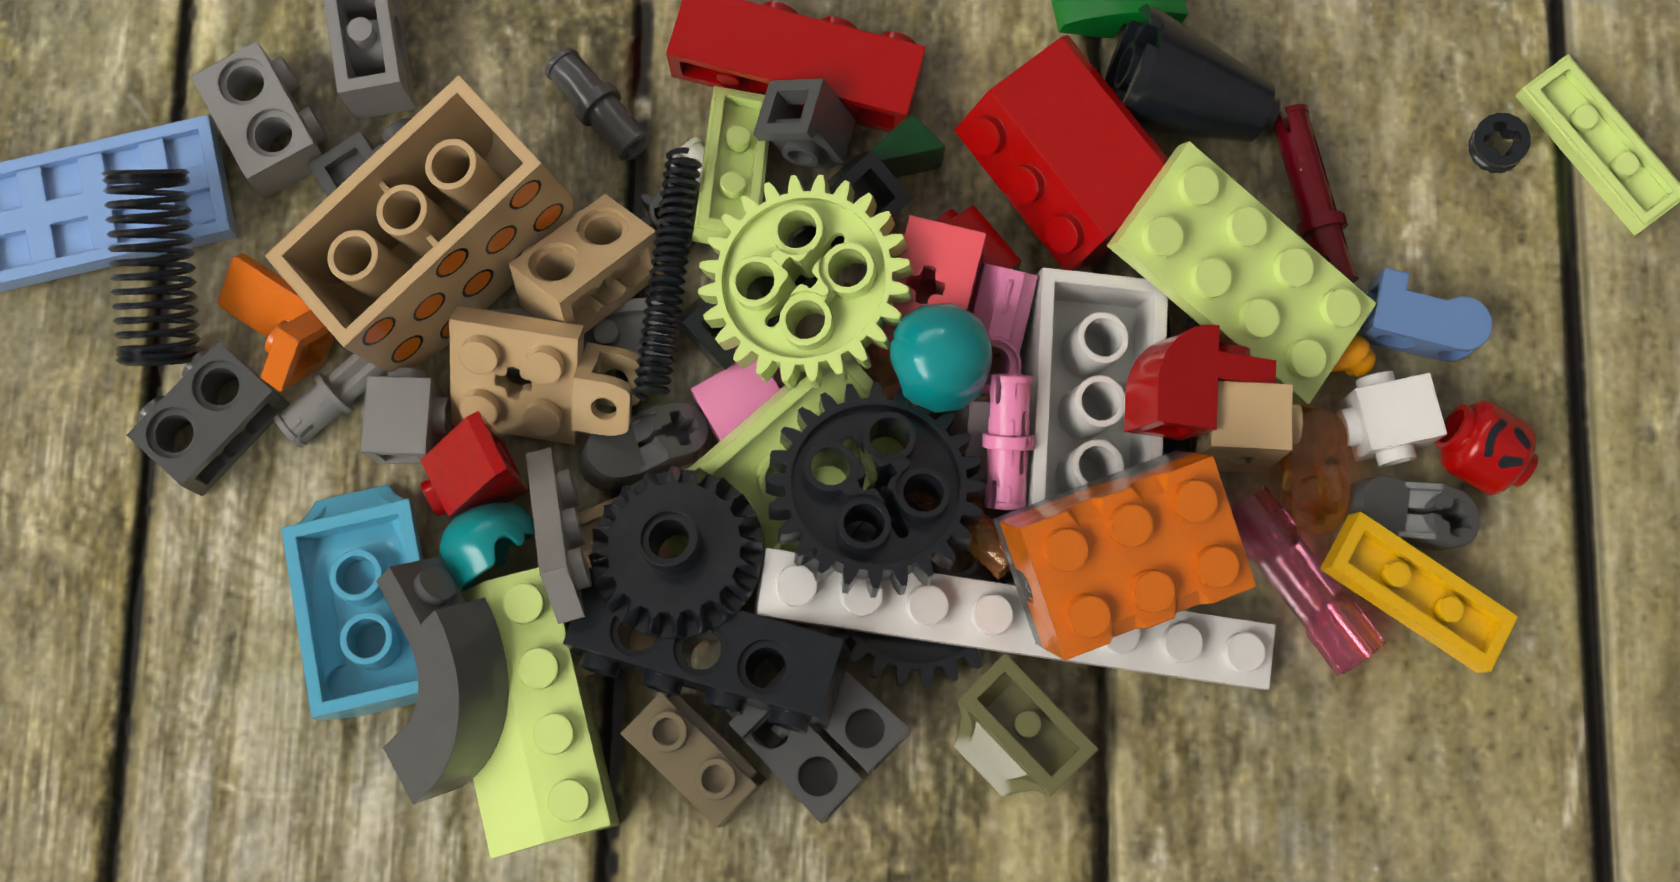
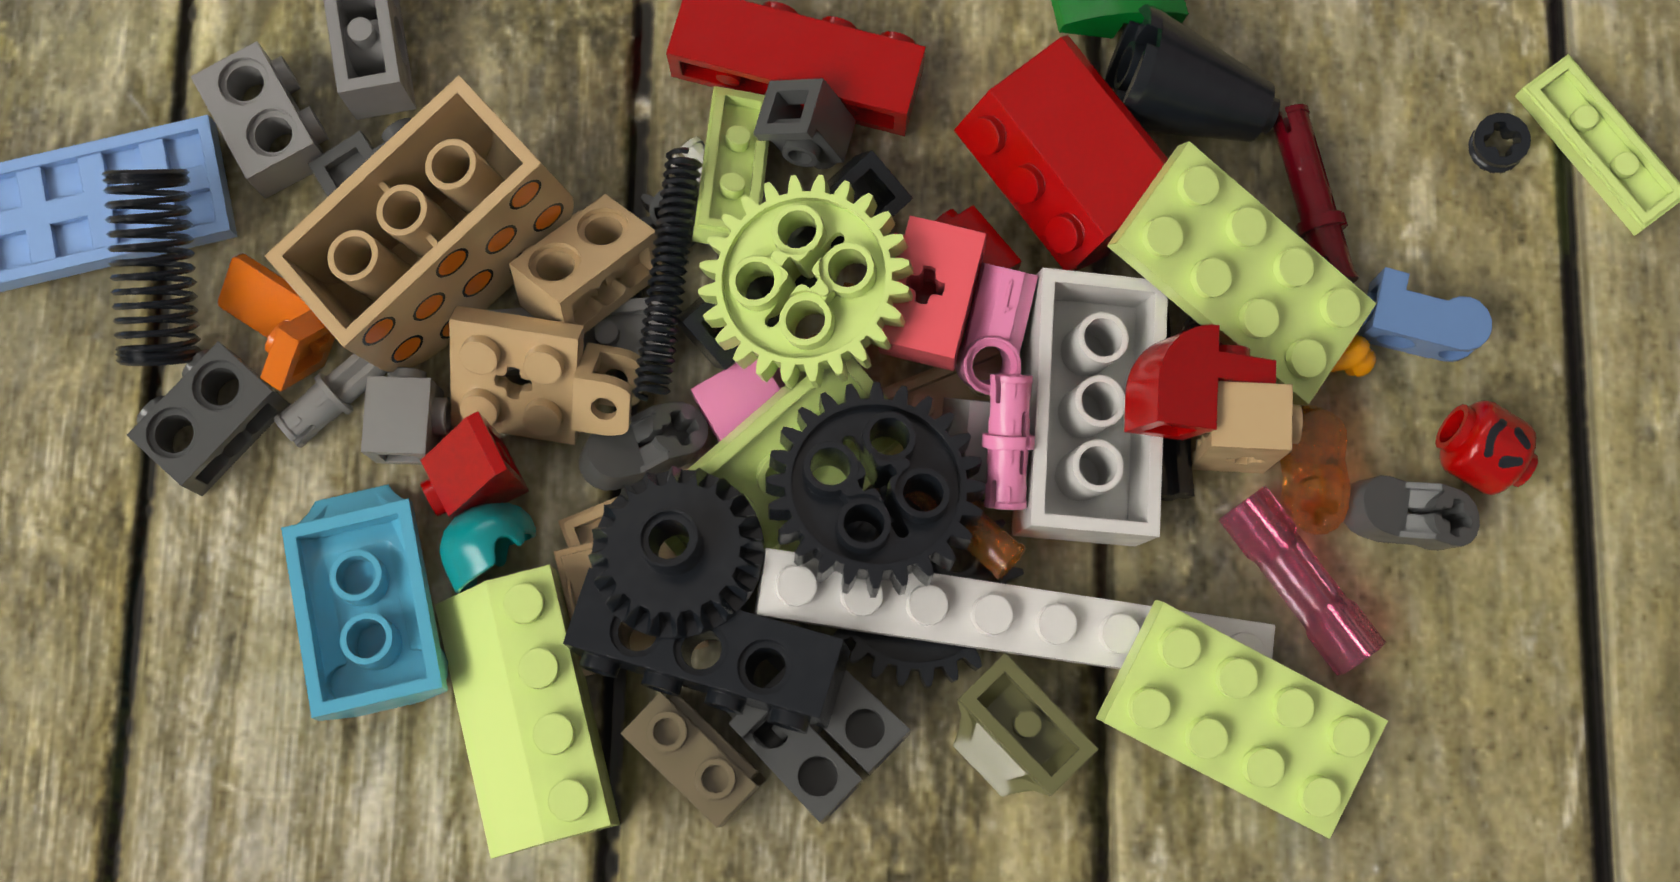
dark grey arch [376,556,508,805] -> none
light grey plate [526,447,592,624] -> none
dark grey pin [545,48,652,162] -> none
dark green slope [871,115,945,178] -> none
teal hair [890,303,992,412] -> none
orange piece [993,450,1257,661] -> none
yellow plate [1320,511,1518,673] -> none
white brick [1336,371,1447,467] -> none
none -> yellowish green plate [1096,600,1388,839]

